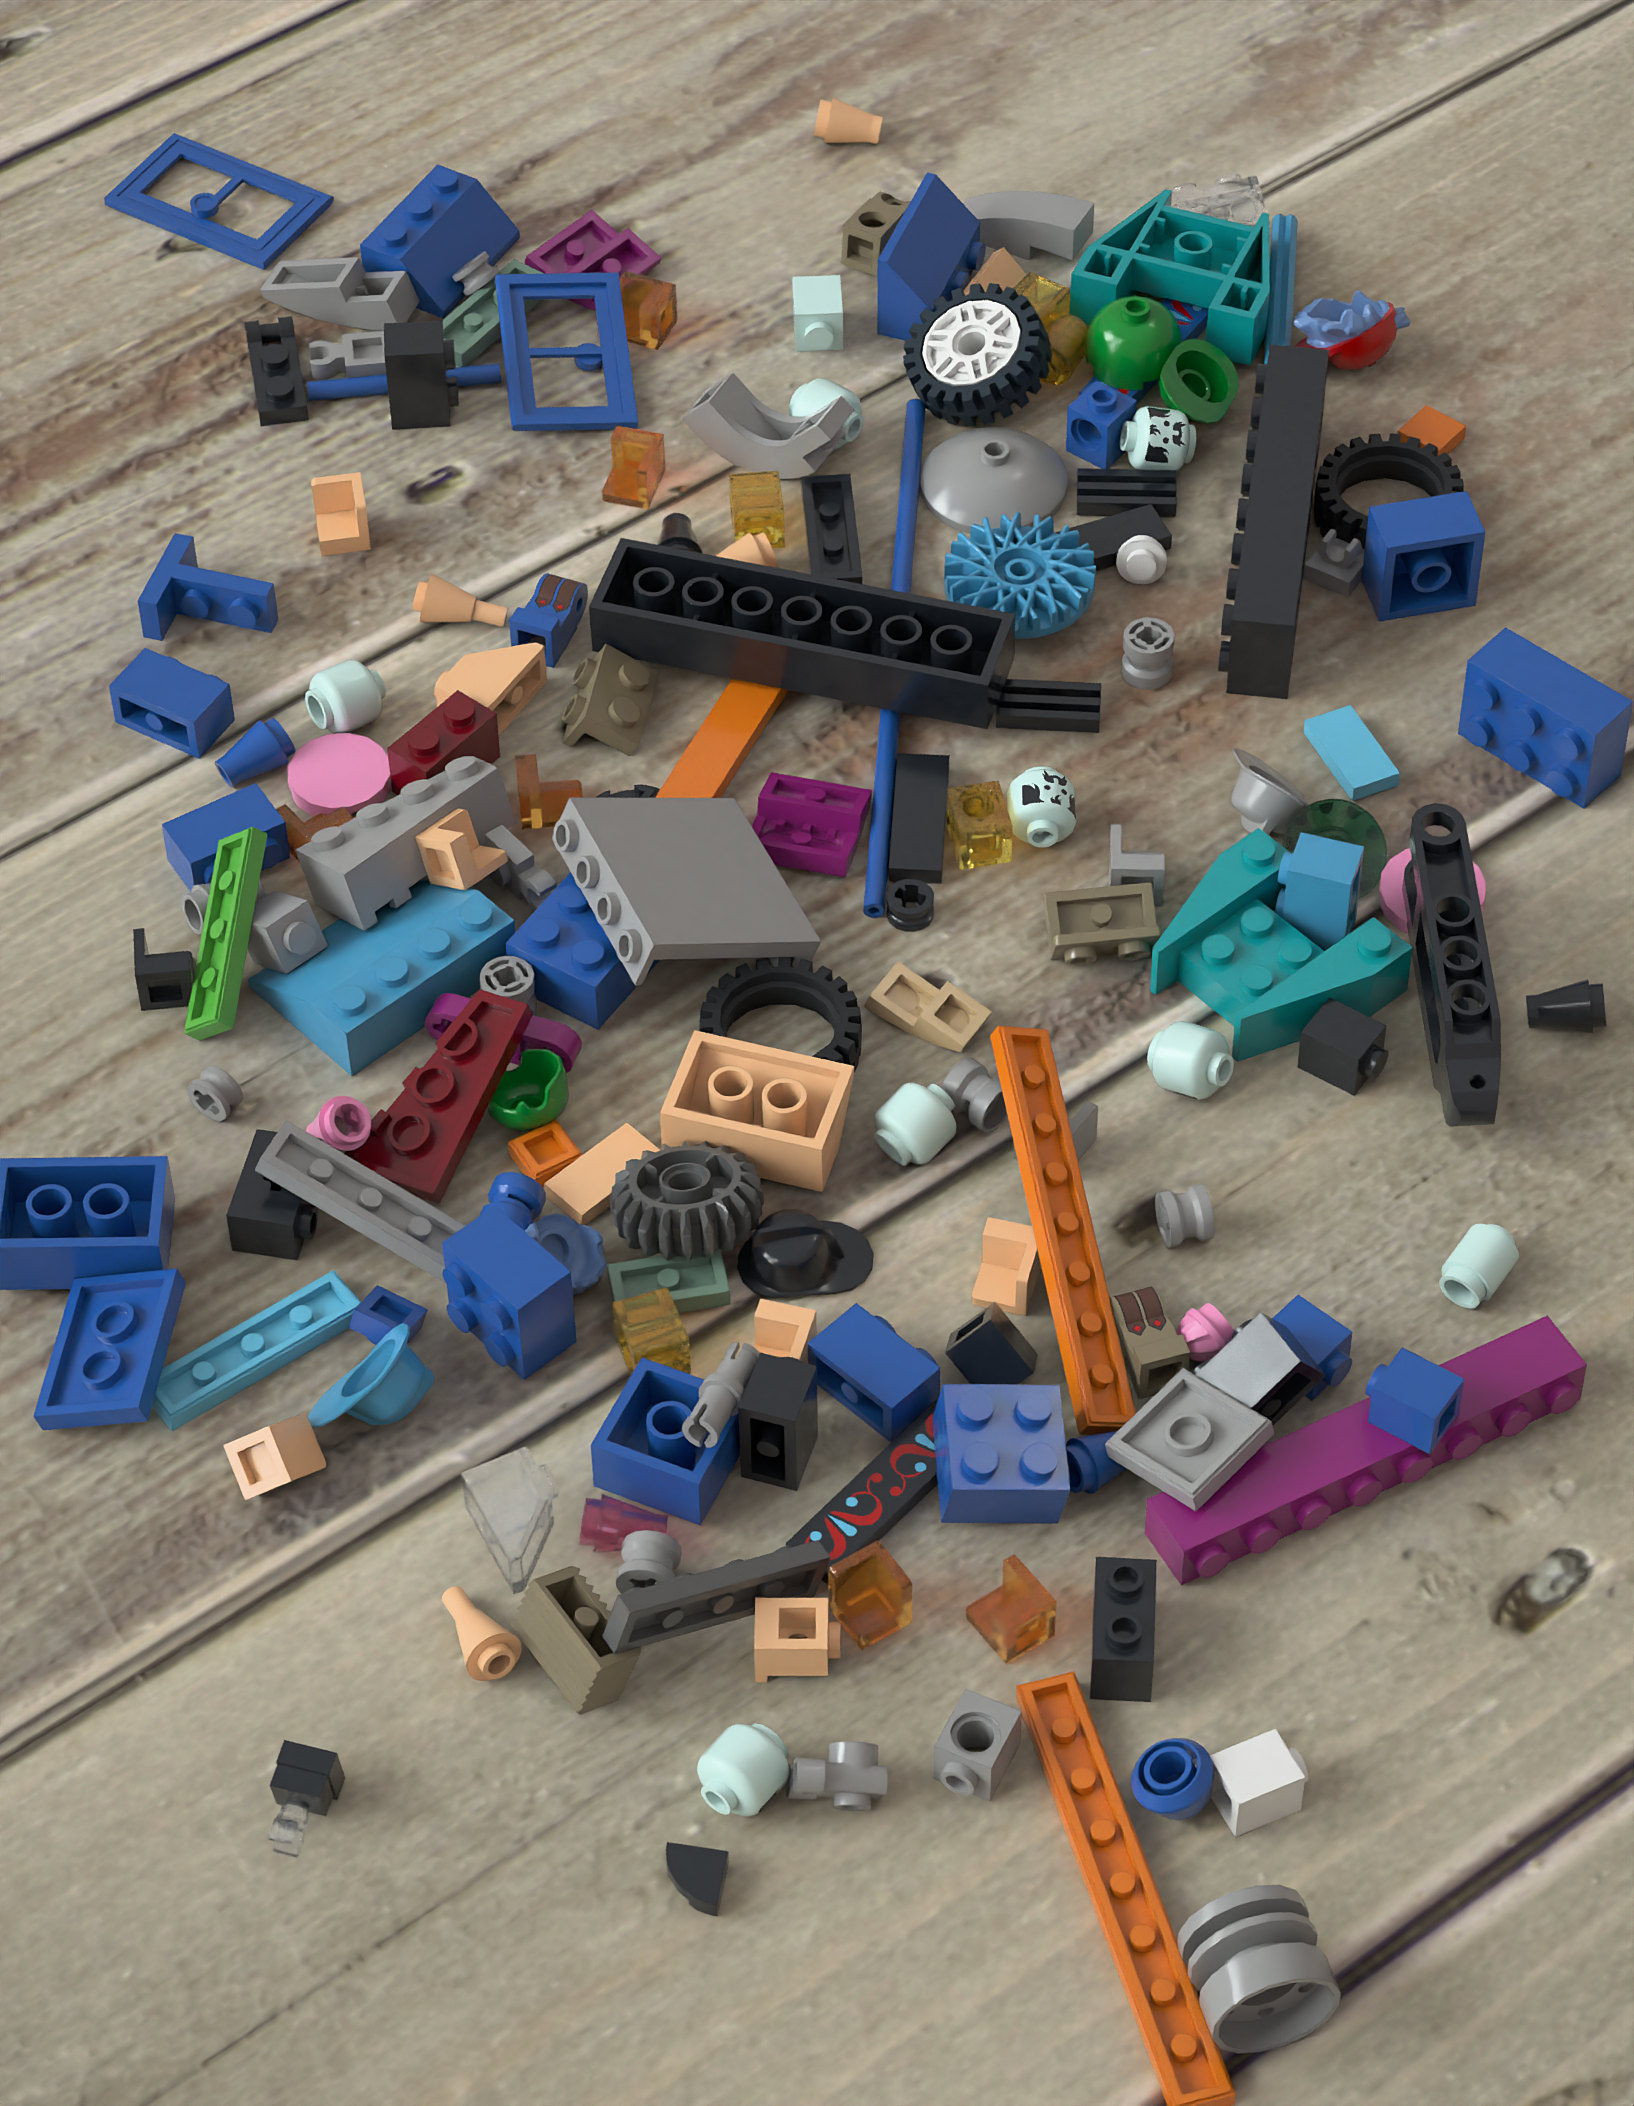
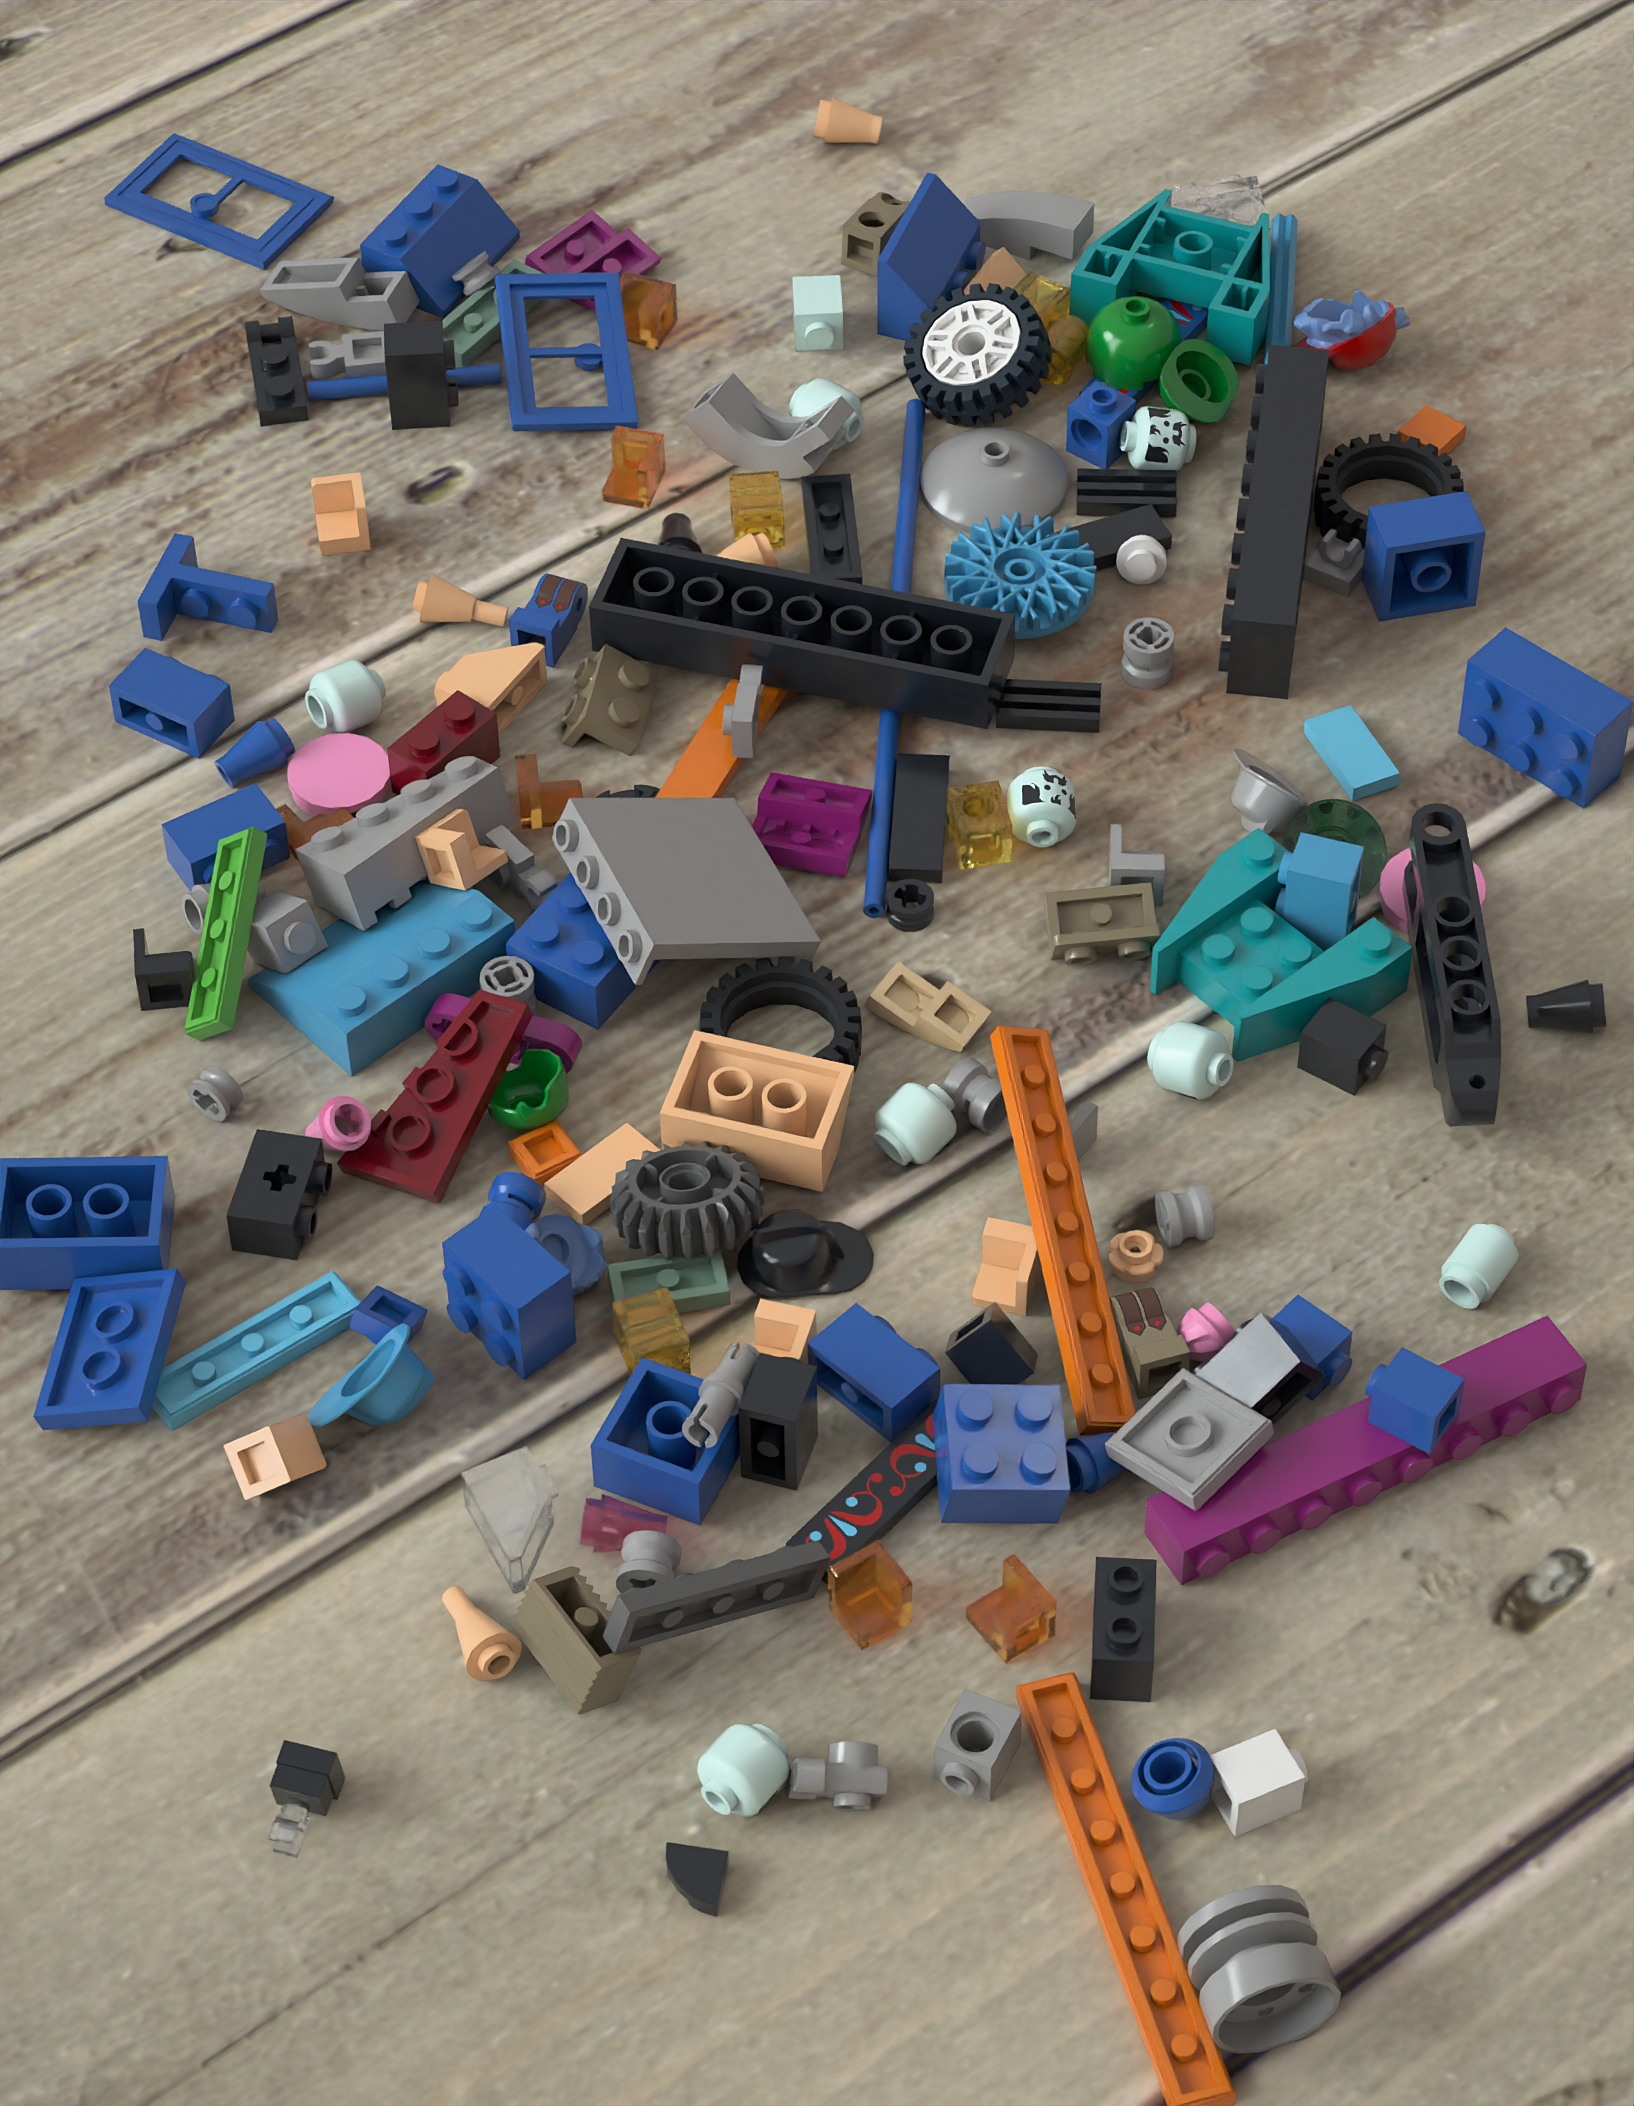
light grey plate [255,1120,465,1283] -> none
light nougat brick [754,1598,841,1682] -> none
none -> light grey plate [723,664,764,759]
none -> light nougat plate [1108,1230,1164,1283]

